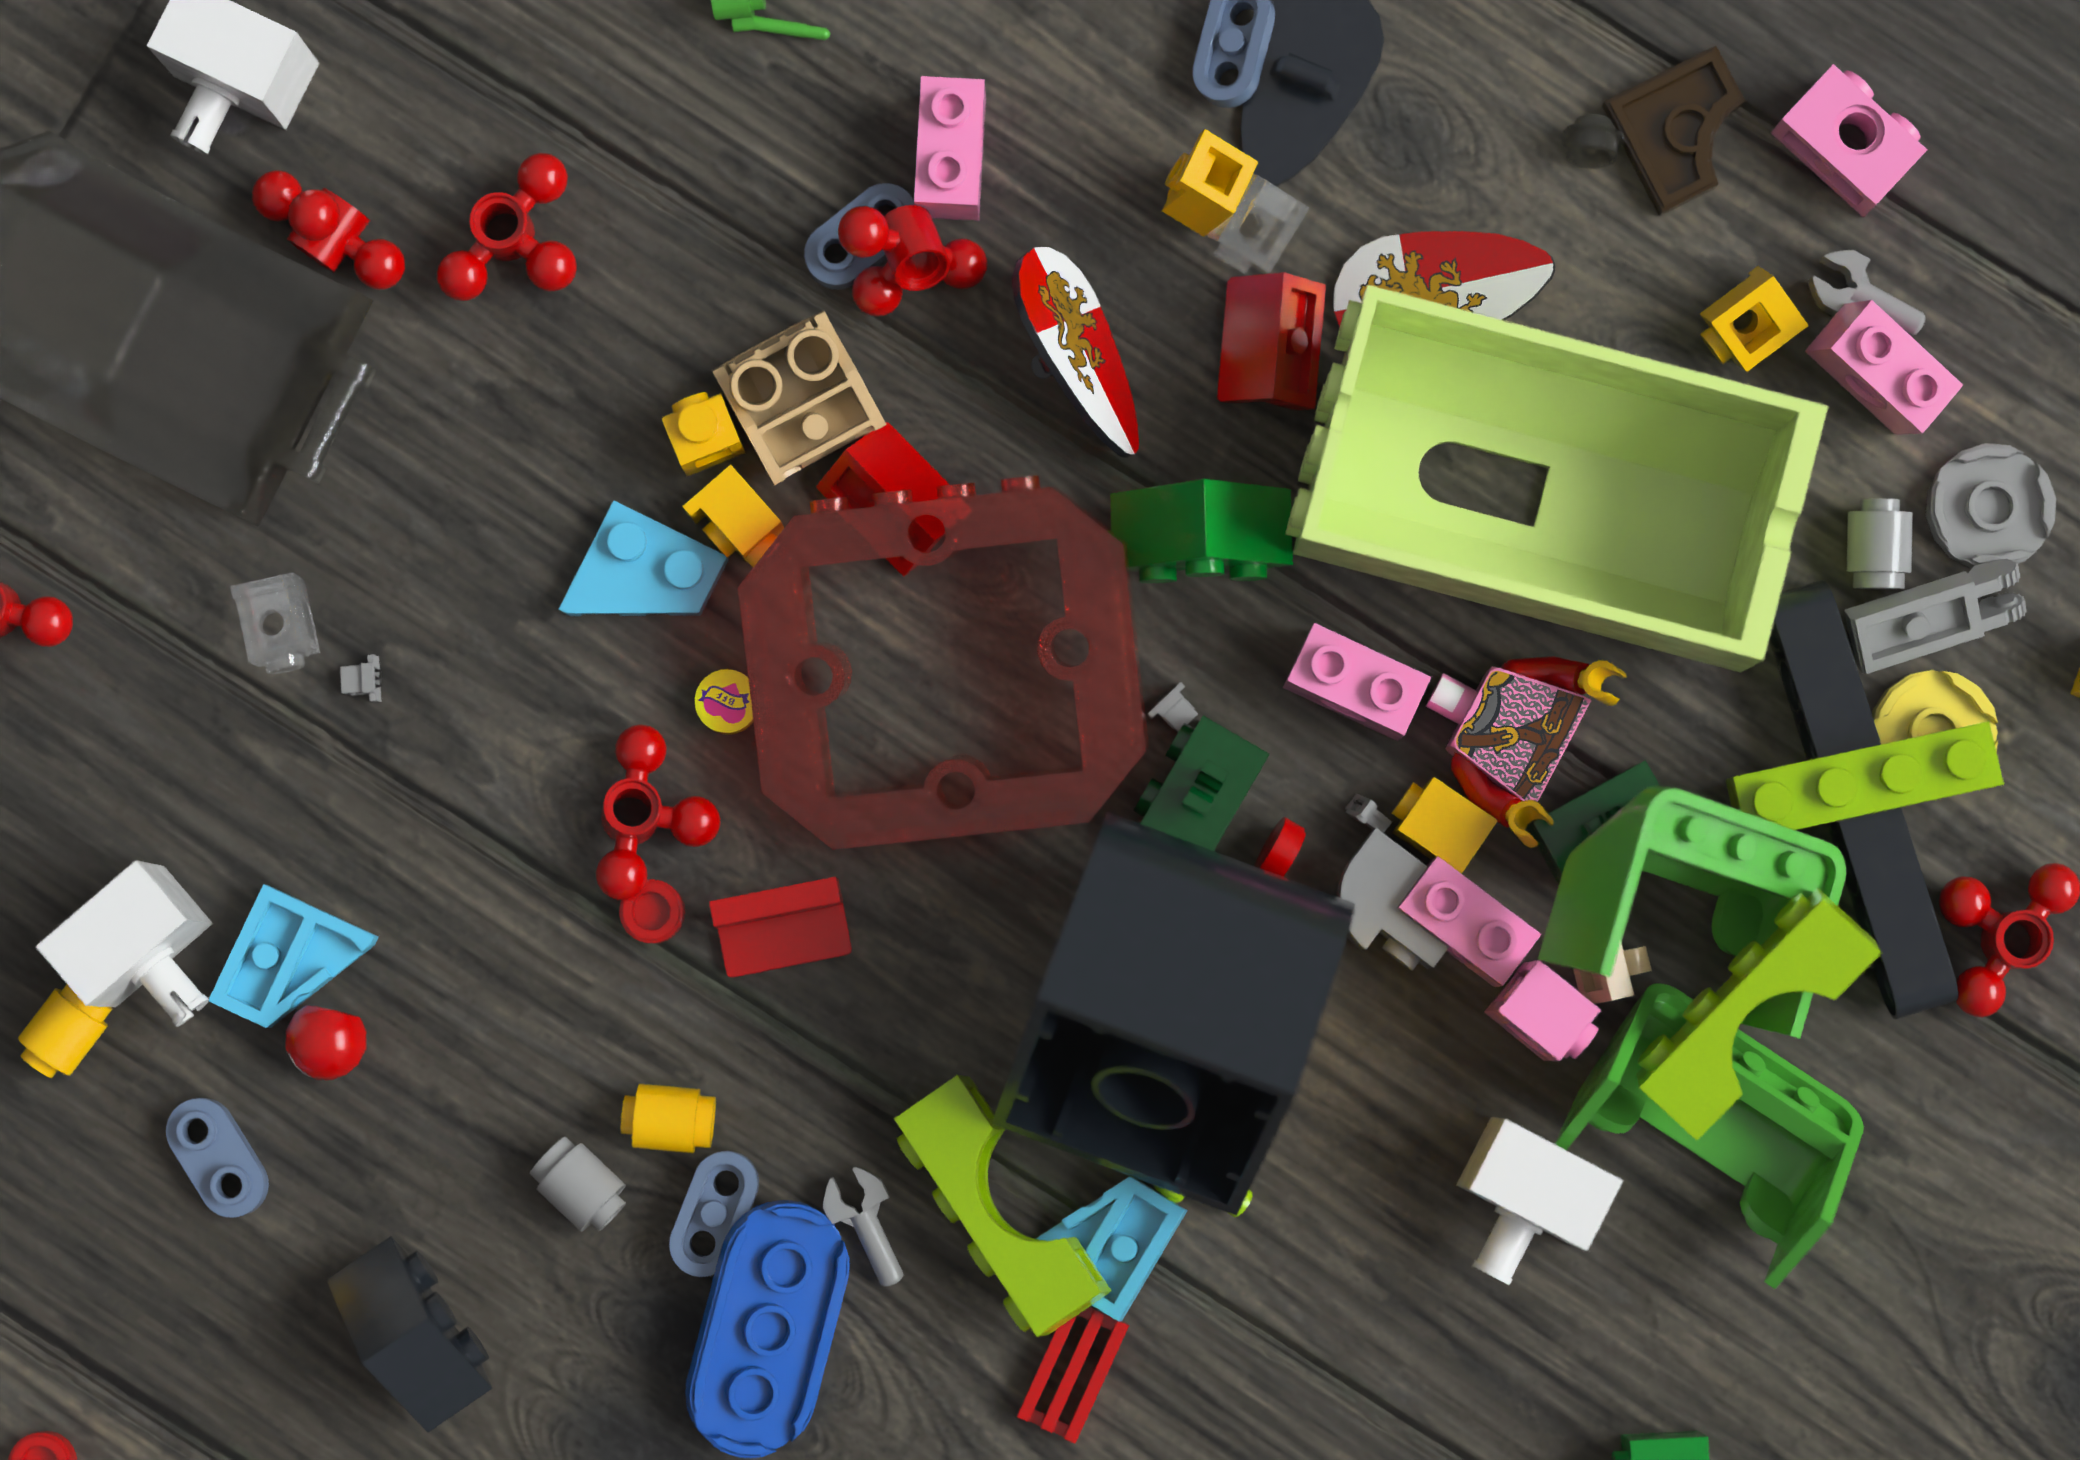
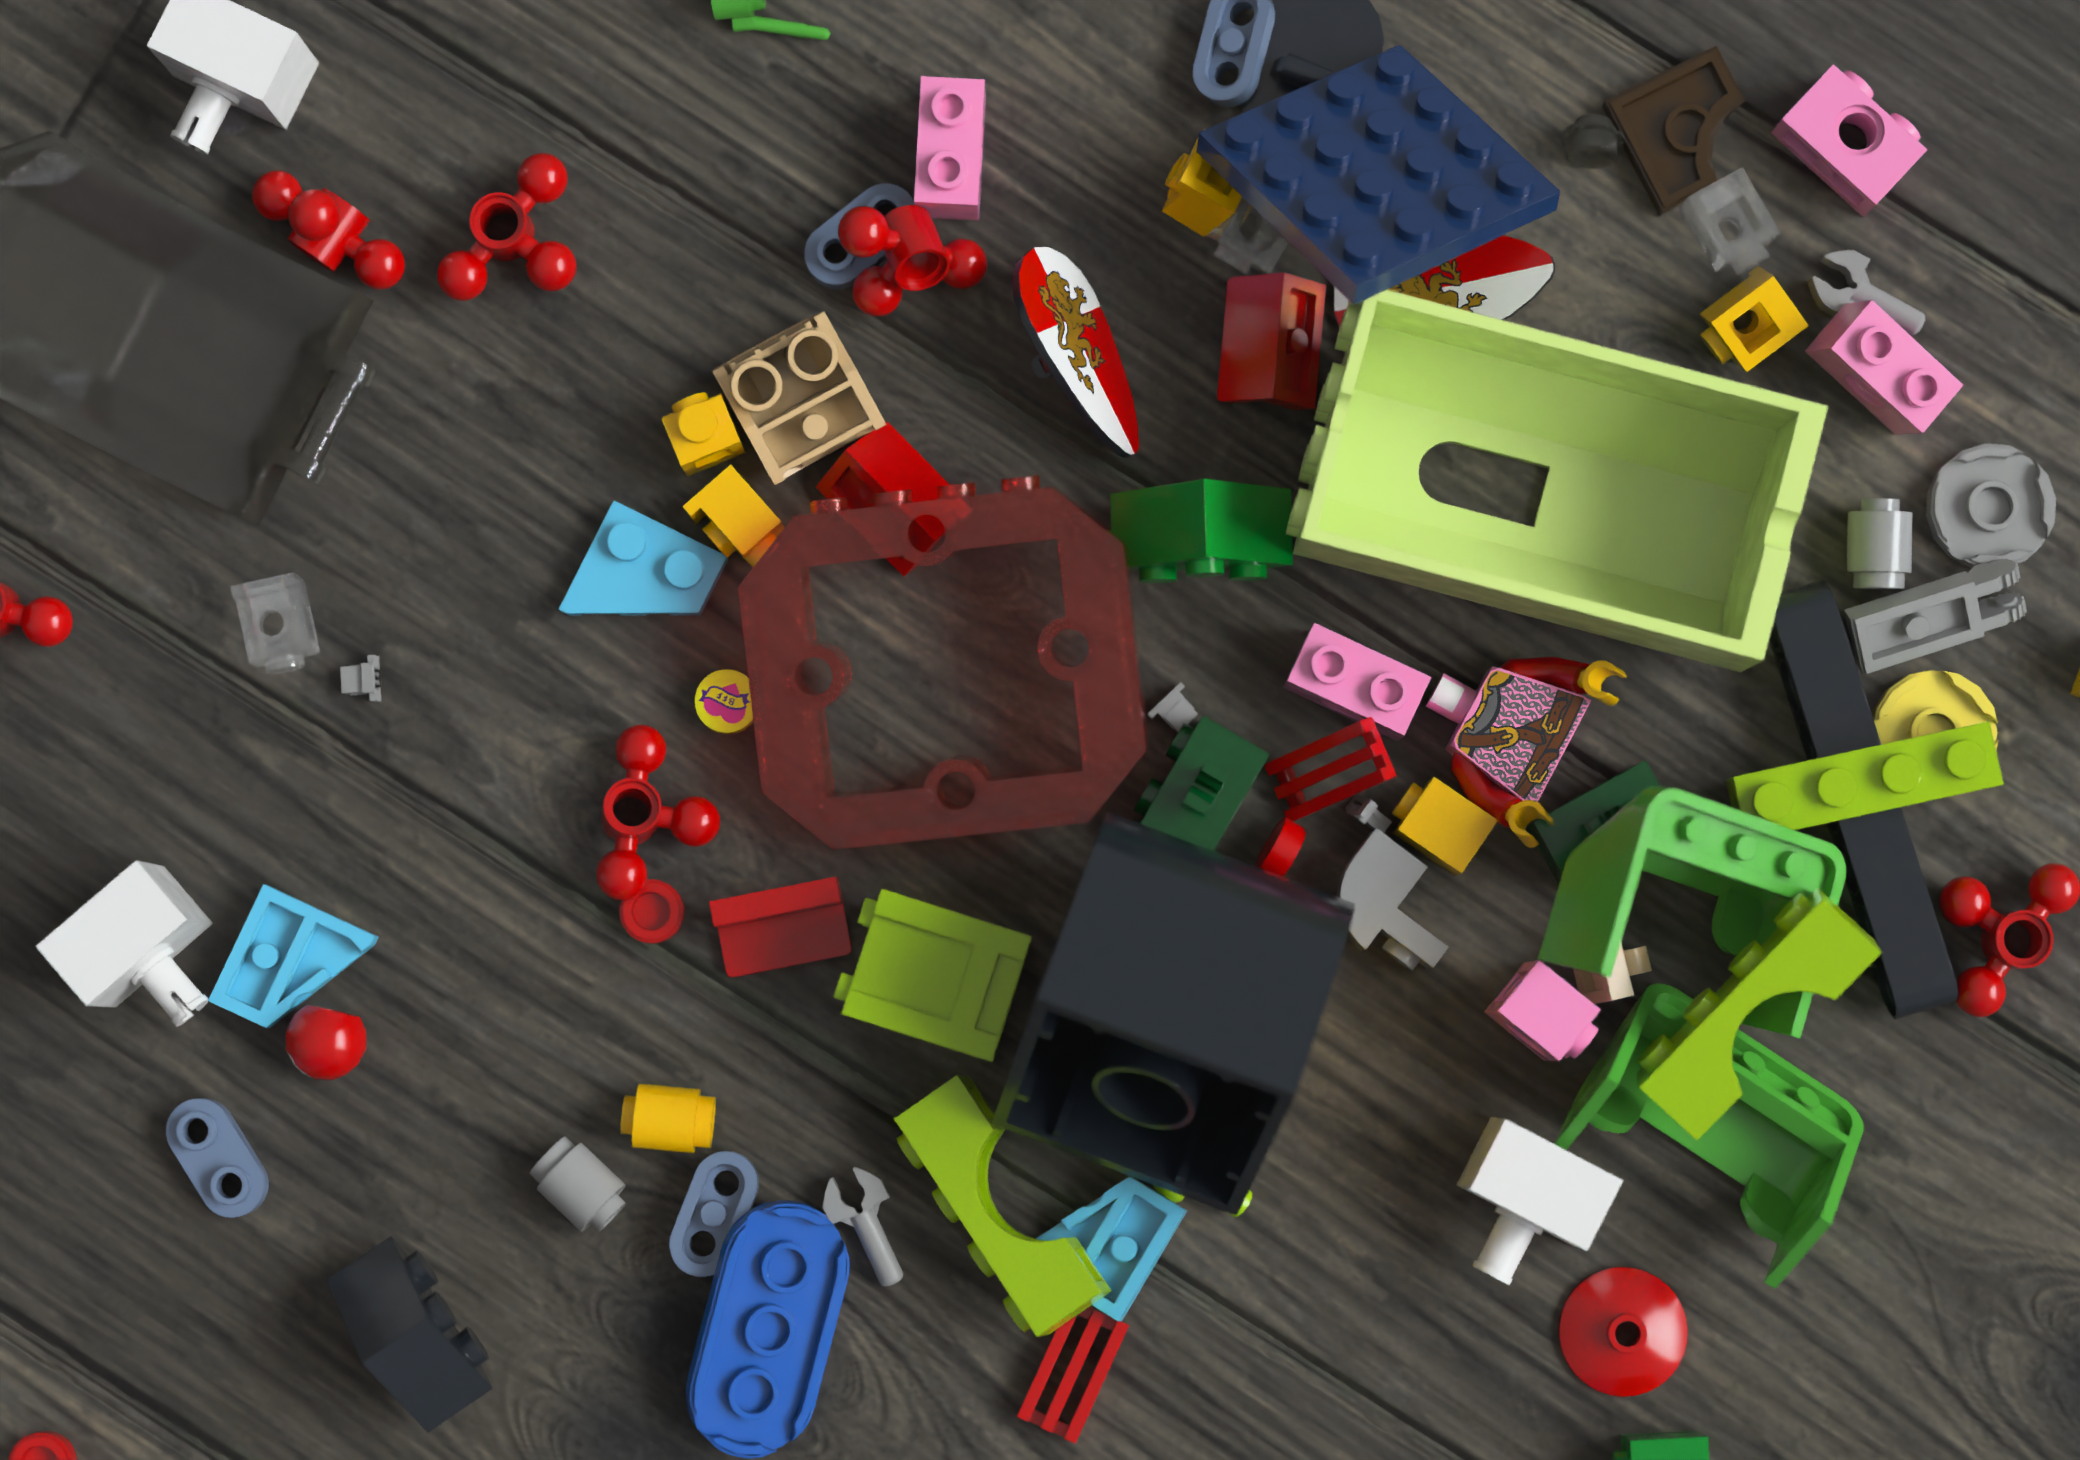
yellow brick [18,984,112,1078] -> none
bright pink brick [1398,856,1542,987] -> none
none -> lime container [834,889,1032,1062]
none -> dark blue plate [1197,45,1560,305]
none -> red tile [1264,717,1397,821]
none -> red dish [1558,1267,1688,1397]
none -> clear brick [1677,167,1780,275]

